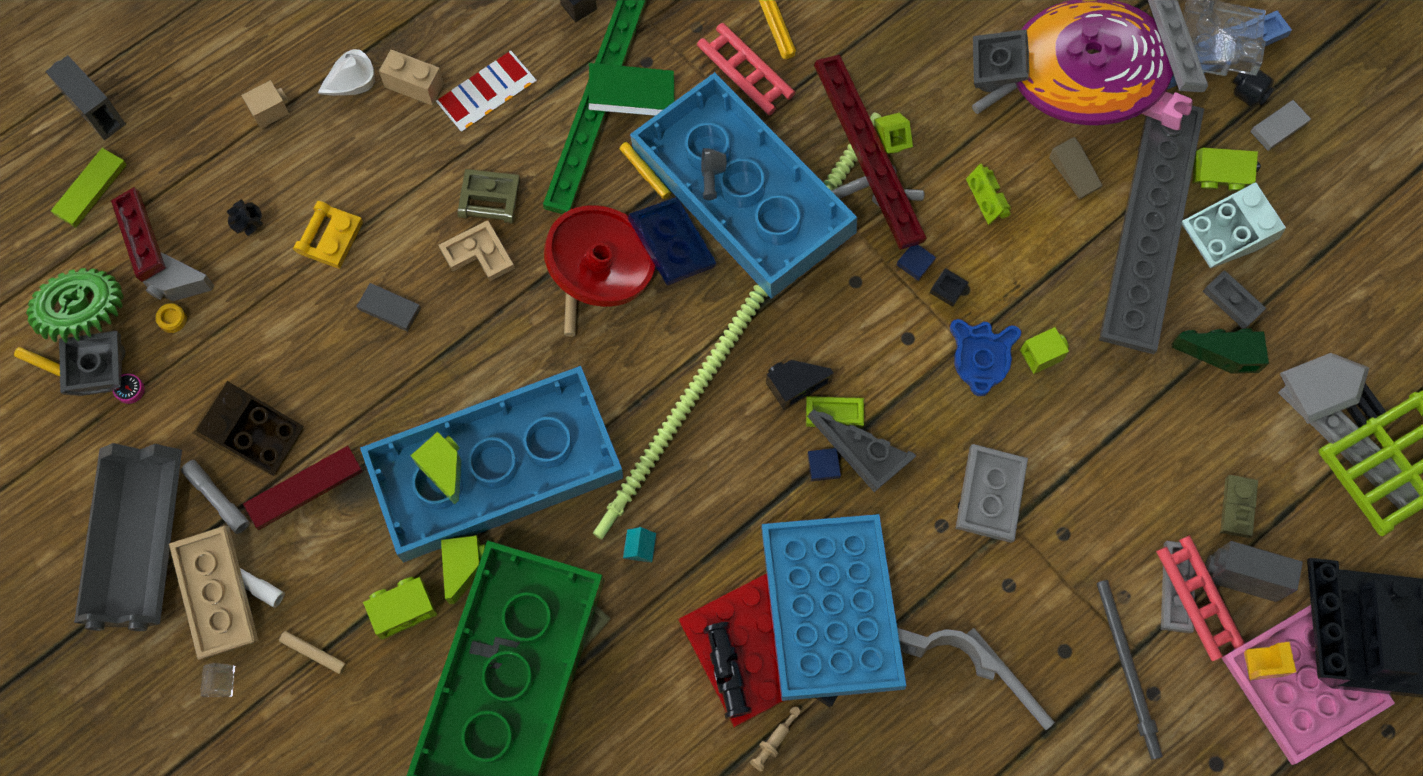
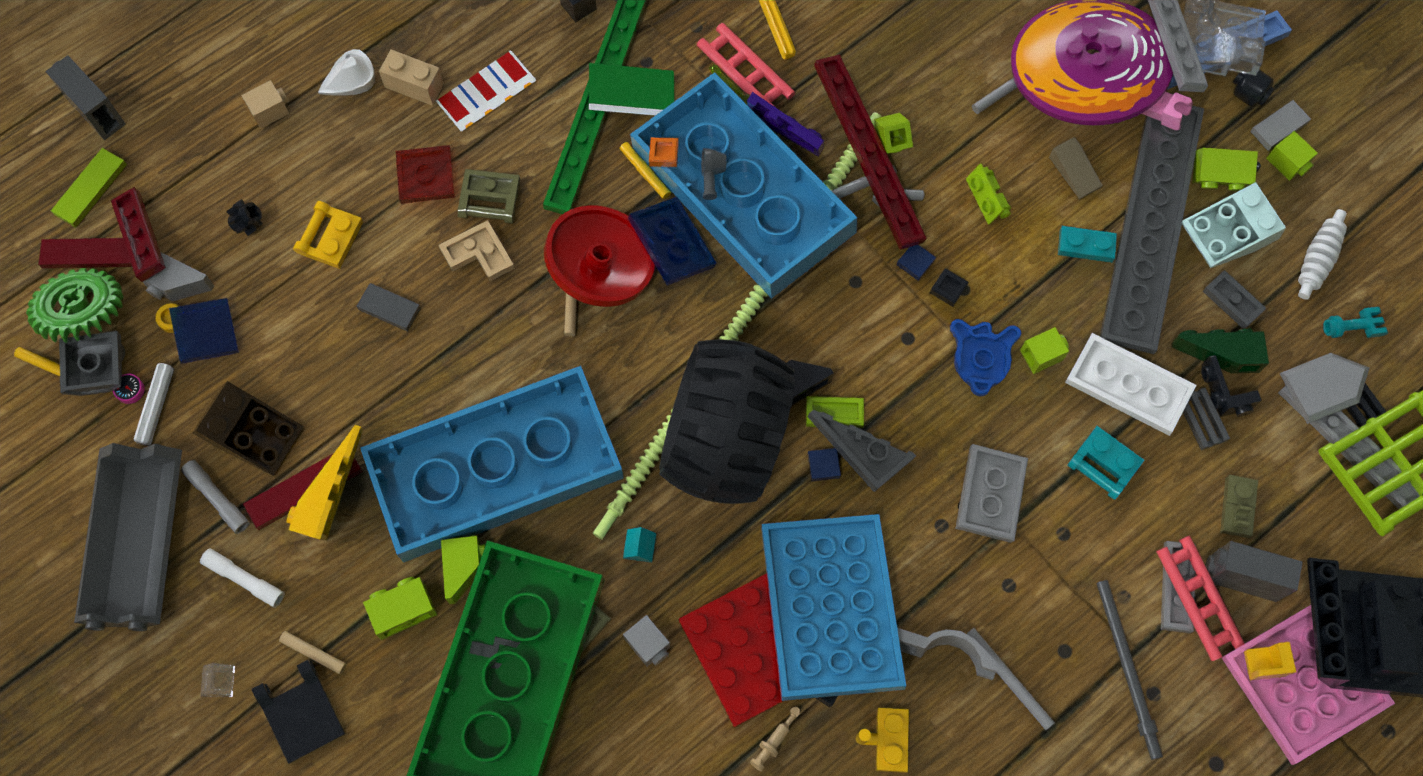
tan tile [169,526,258,660] -> none
lime slope [410,432,462,505] -> none
black piece [703,622,752,719] -> none
dark grey slope [973,29,1030,92] -> none
none -> dark red tile [38,238,132,268]
none -> white axle [134,363,174,446]
none -> clear blue tile [169,298,239,364]
none -> black flag [252,660,346,764]
none -> yellow wedge [286,425,363,541]
none -> clear red tile [395,145,455,204]
none -> light grey brick [623,615,670,667]
none -> orange tile [649,137,679,167]
none -> black tyre [659,339,795,504]
none -> clear neon green hinge [709,64,750,104]
none -> dark purple wing [747,92,824,157]
none -> yellow plate [856,708,909,773]
none -> teal plate [1058,226,1117,263]
none -> white plate [1065,333,1196,436]
none -> teal plate [1067,426,1144,500]
none -> dark grey tile [1183,388,1230,451]
none -> black bracket [1201,355,1262,417]
none -> lime brick [1266,131,1318,181]
none -> white piece [1298,209,1347,299]
none -> teal hinge [1323,307,1388,338]

